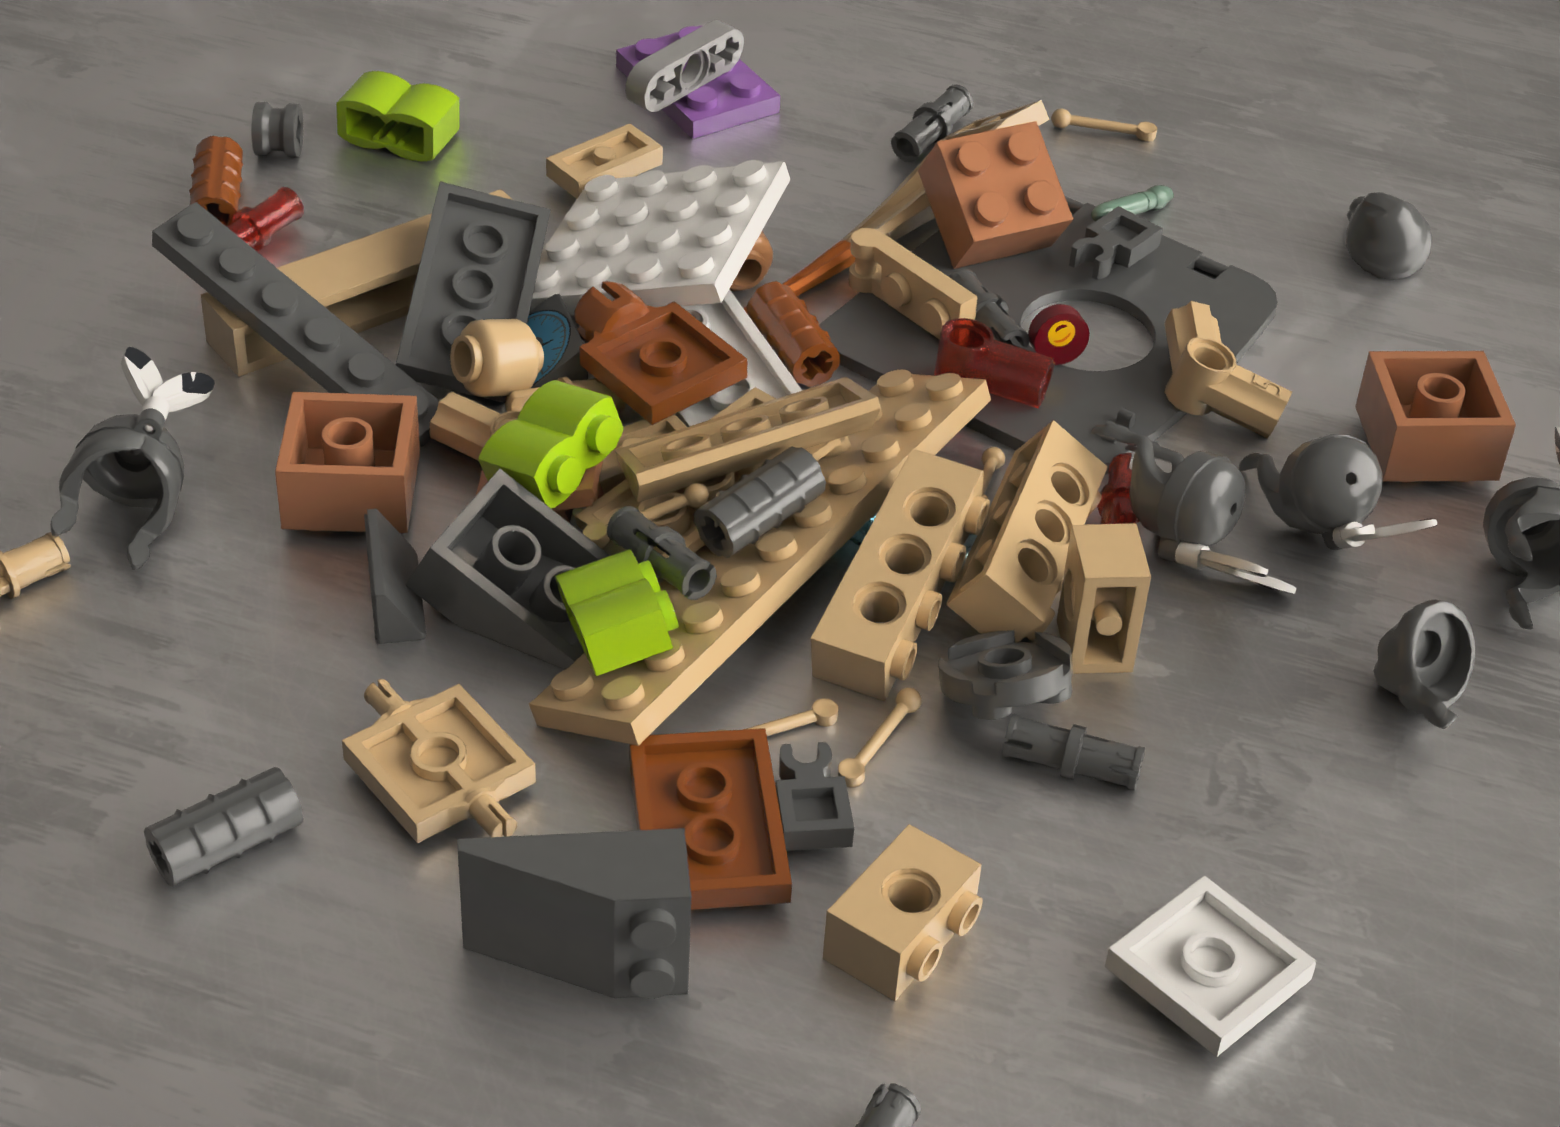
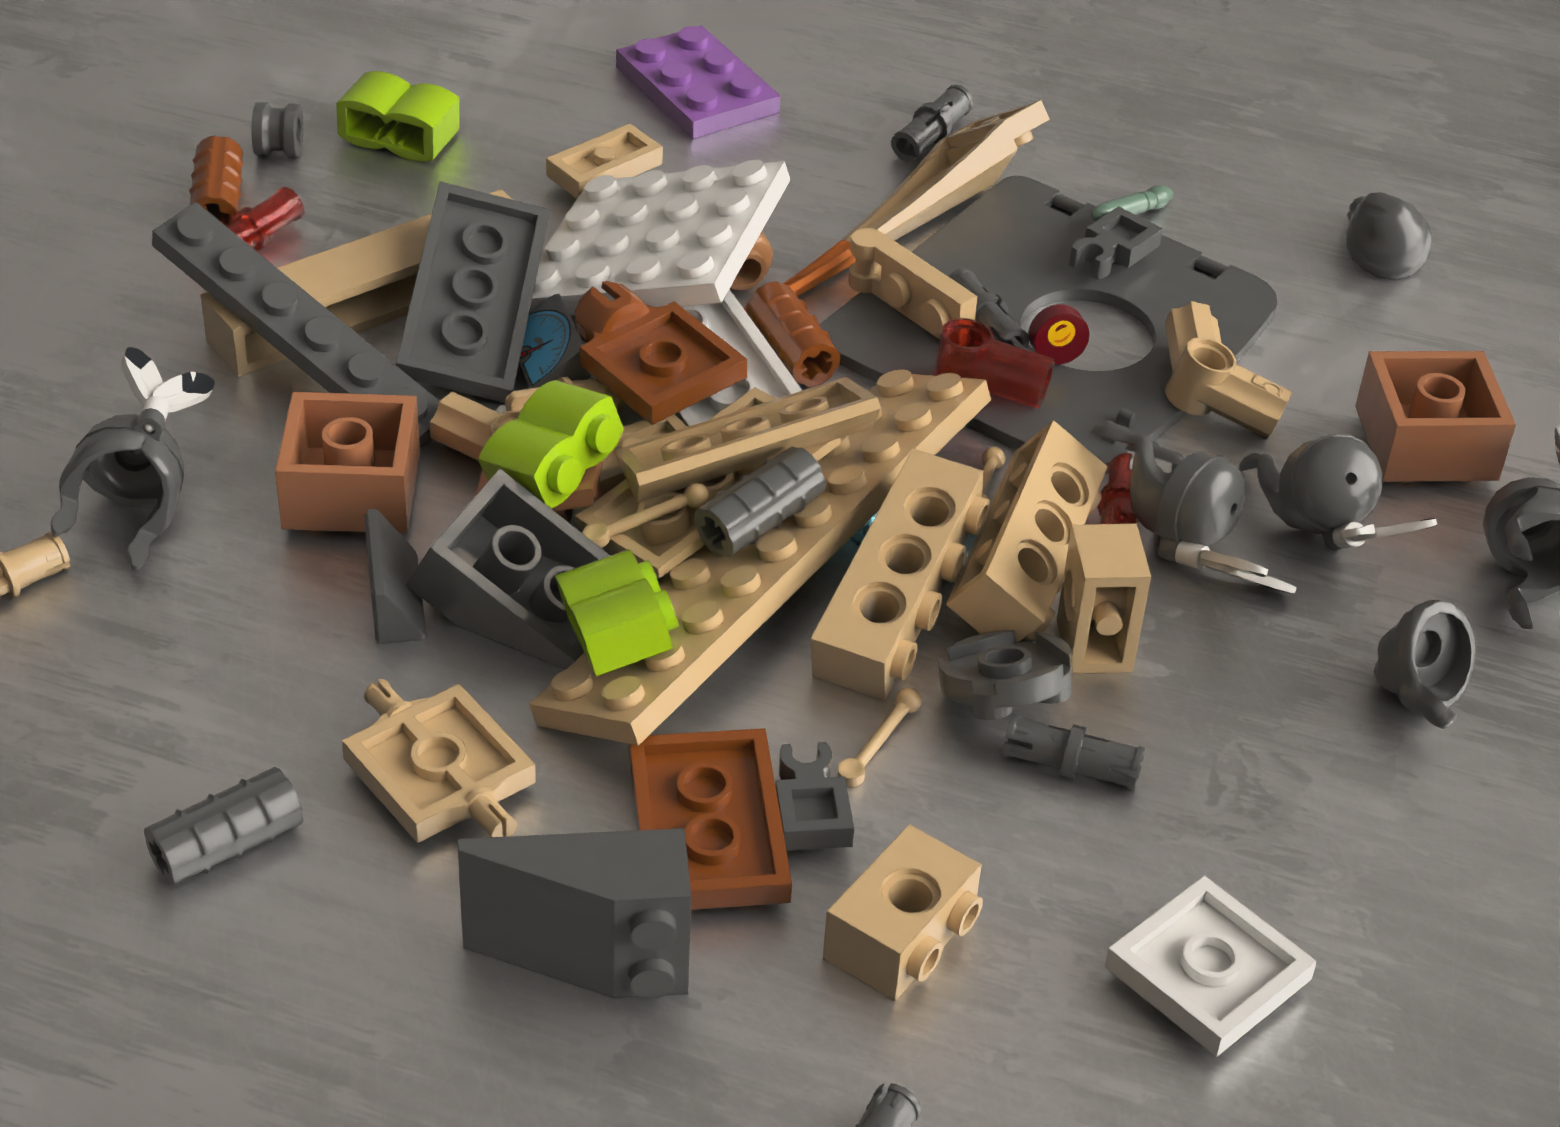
tan head [450,319,544,397] -> none
dark grey pin [607,506,717,600] -> none
light grey beam [625,20,744,112] -> none
tan hinge [717,698,839,736] -> none
nougat brick [918,121,1074,269] -> none
tan hinge [1051,108,1157,142] -> none

